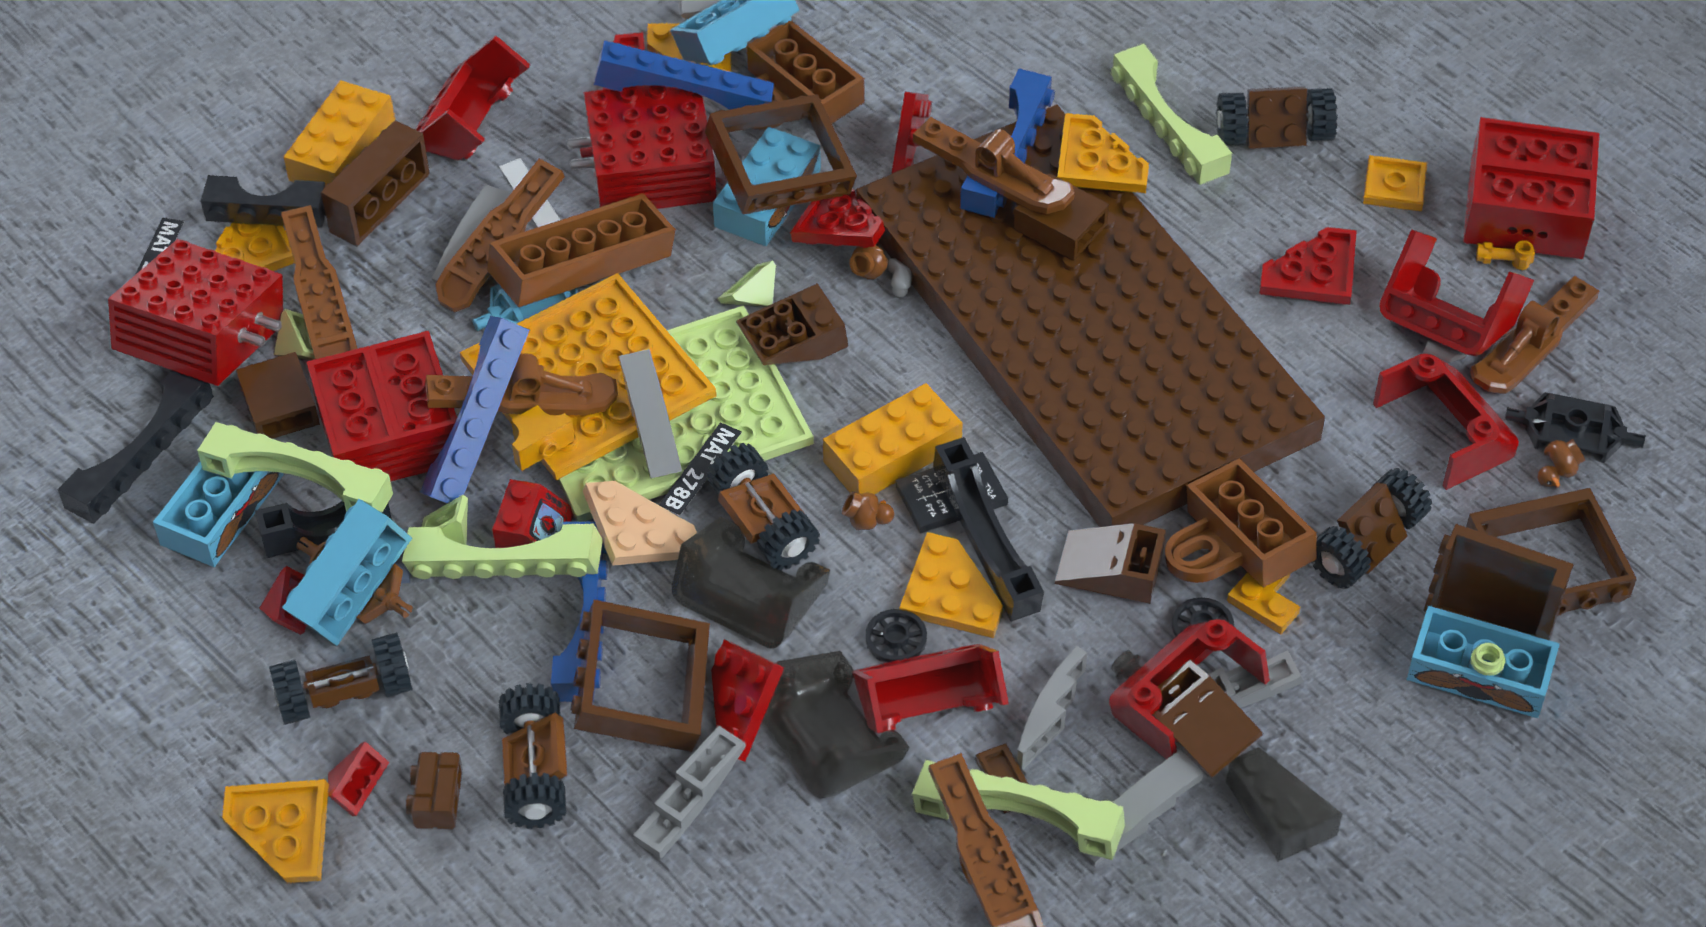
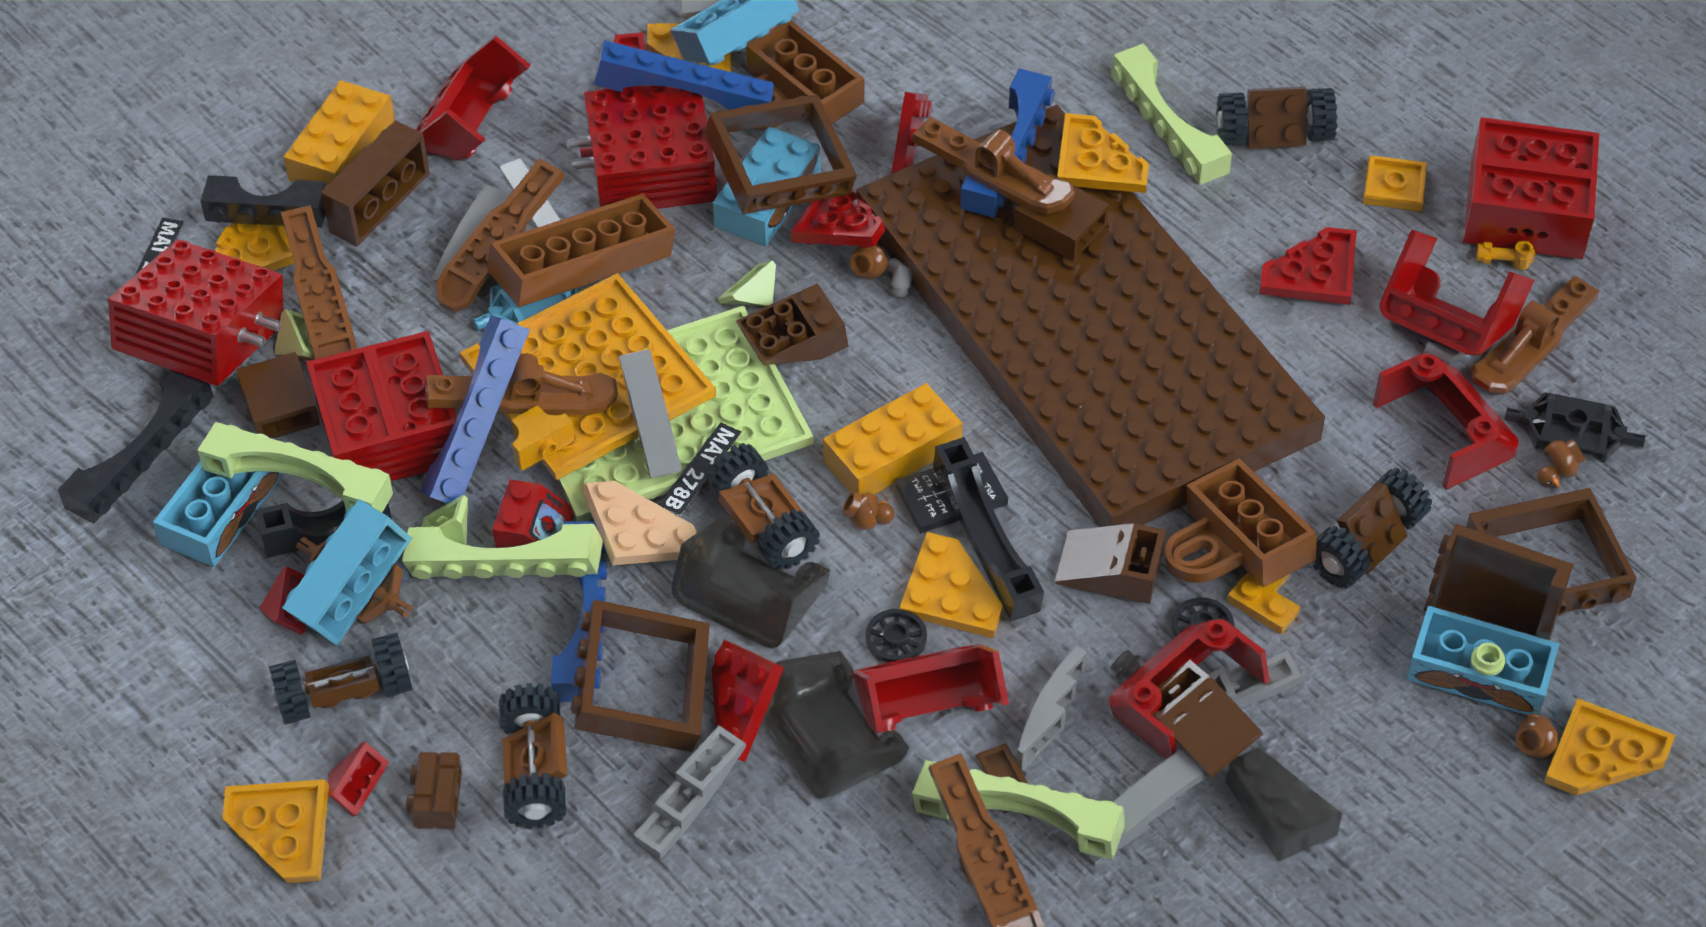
none -> dark orange animal [1516,714,1558,758]
none -> light orange plate [1544,698,1676,796]

